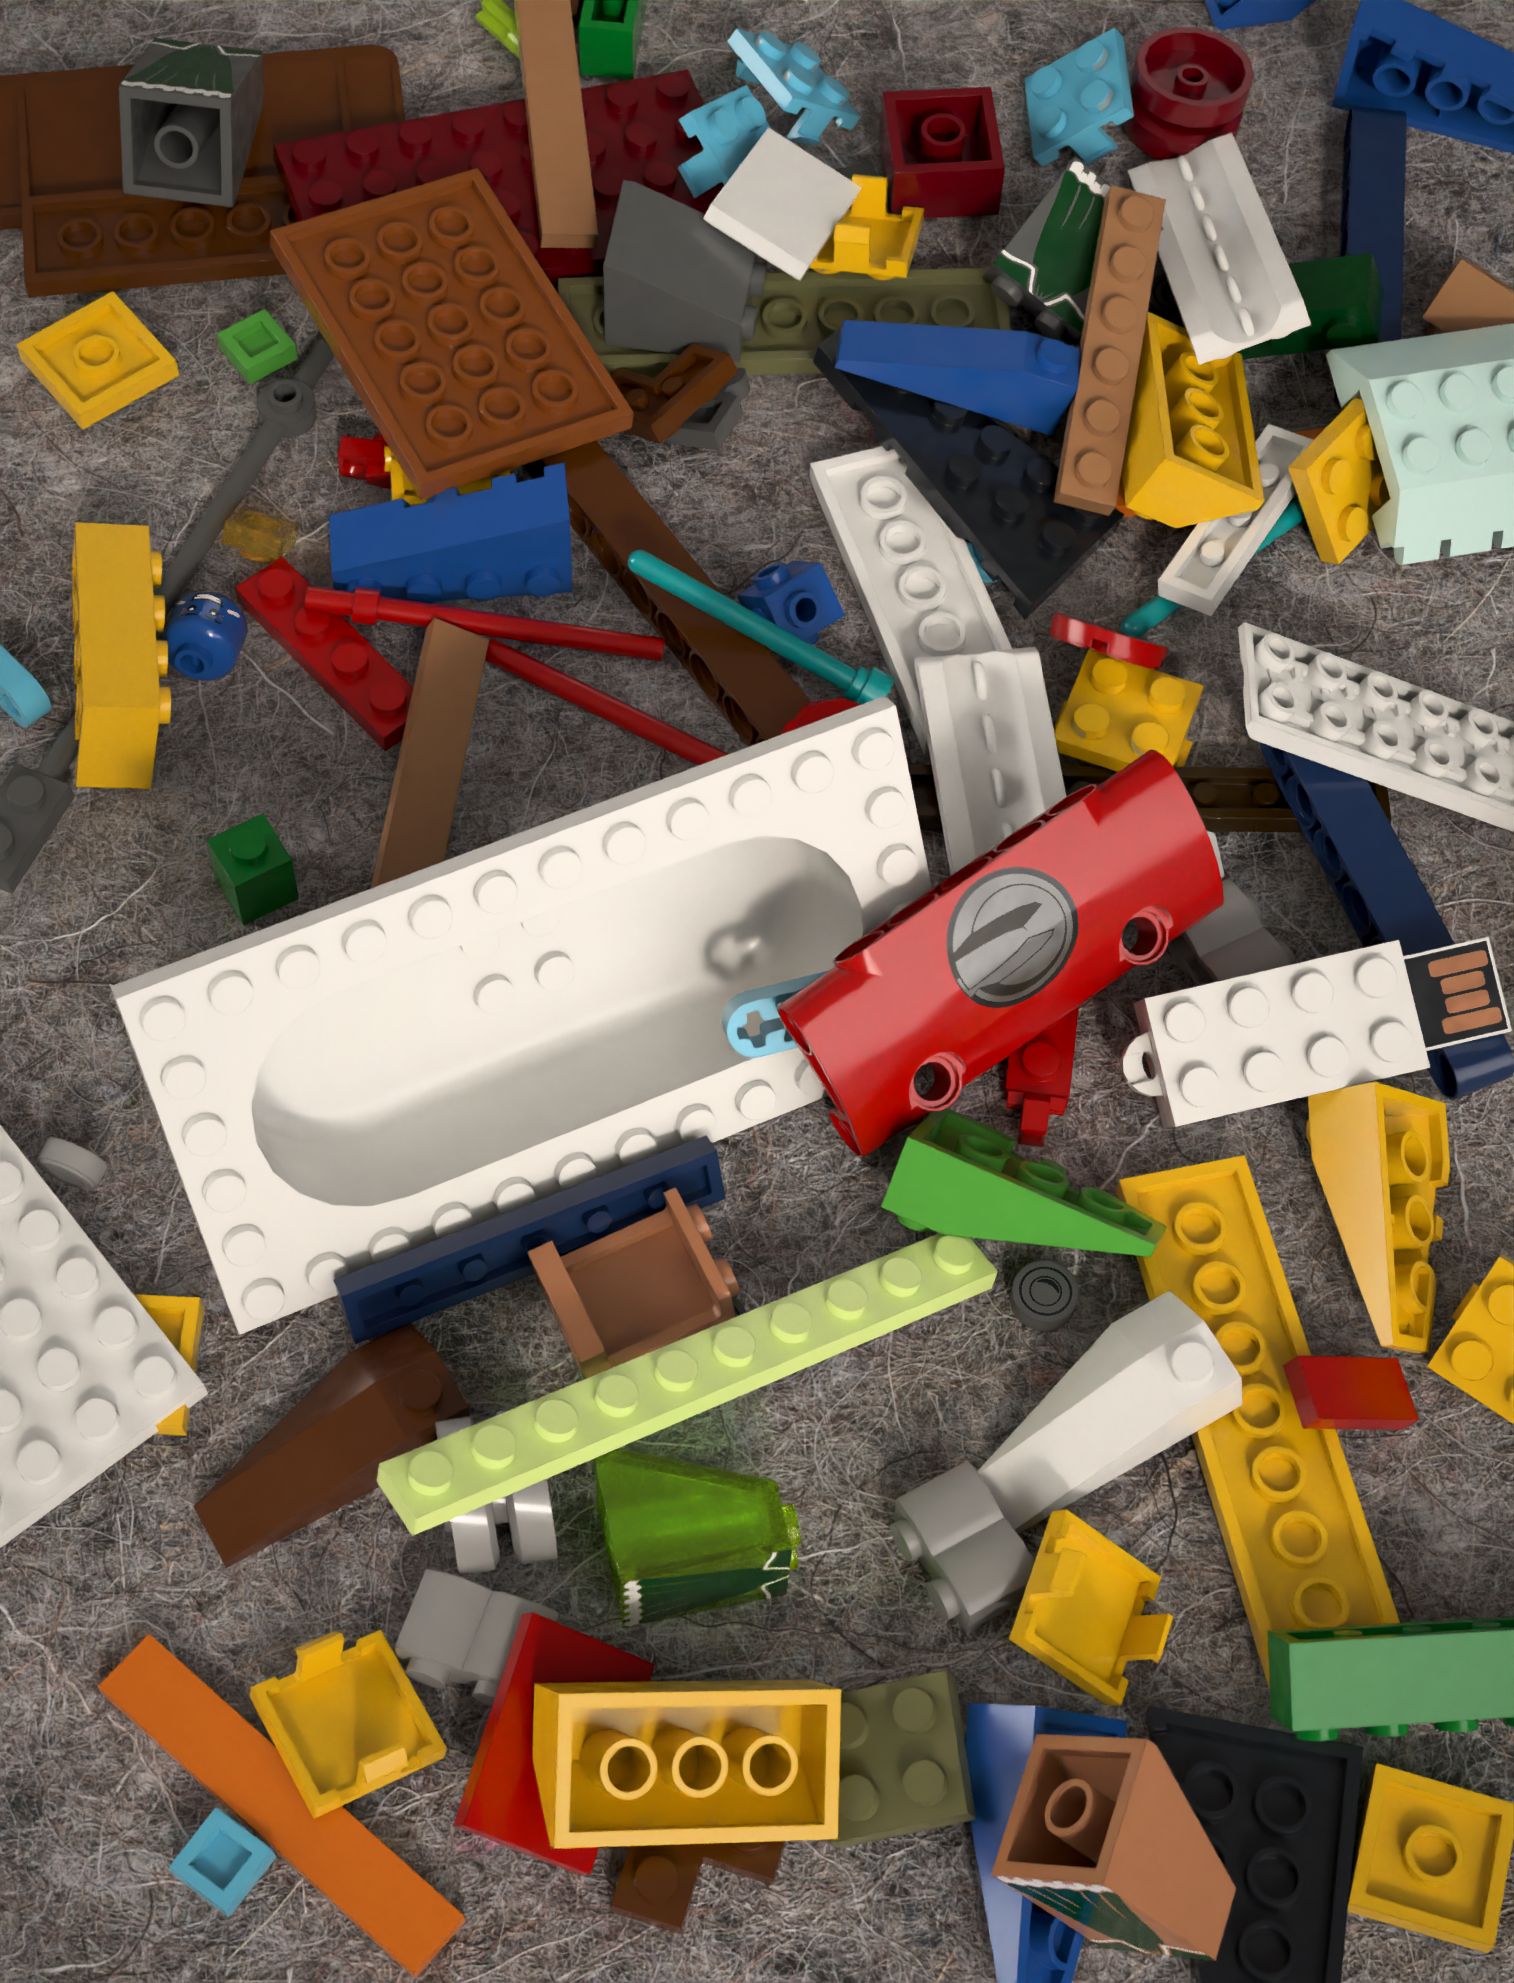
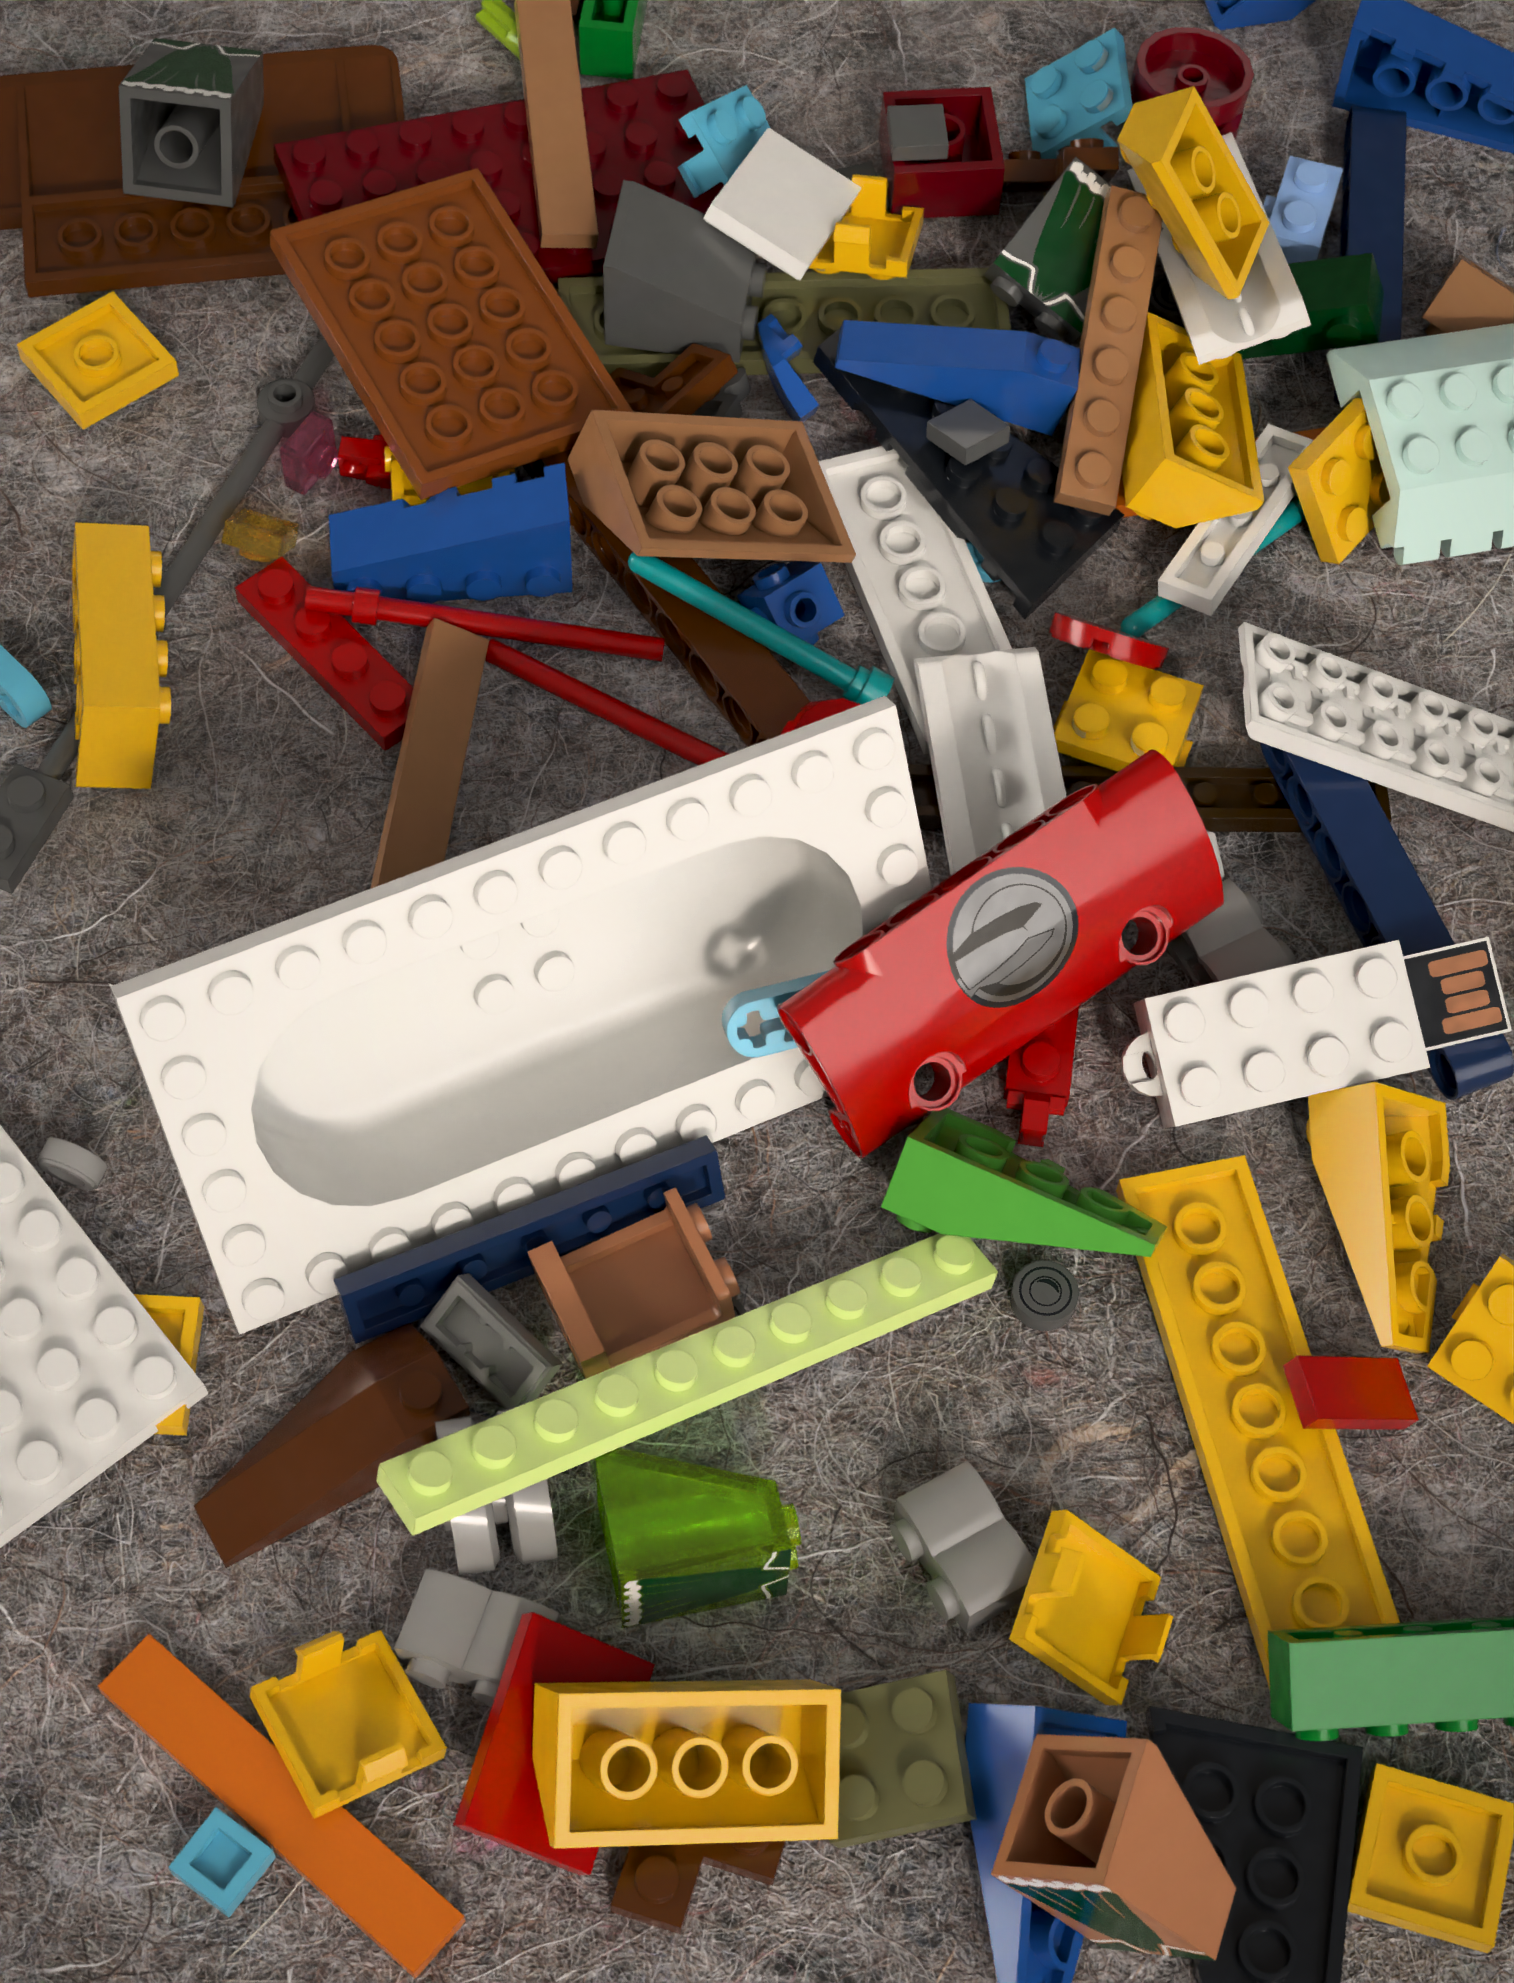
blue head [161,591,248,681] -> none
green brick [206,813,299,926] -> none
bright green plate [217,309,298,385] -> none
medium azure piece [727,28,861,146] -> none
white wedge [977,1290,1242,1534] -> none
none -> clear pink plate [279,411,338,496]
none -> light grey plate [420,1273,563,1410]
none -> medium nougat slope [567,410,856,563]
none -> blue slope [757,314,819,422]
none -> dark grey tile [887,104,949,161]
none -> dark grey tile [927,399,1010,466]
none -> reddish brown plate [1002,138,1119,192]
none -> yellow slope [1117,86,1269,300]
none -> light blue brick [1263,155,1343,264]

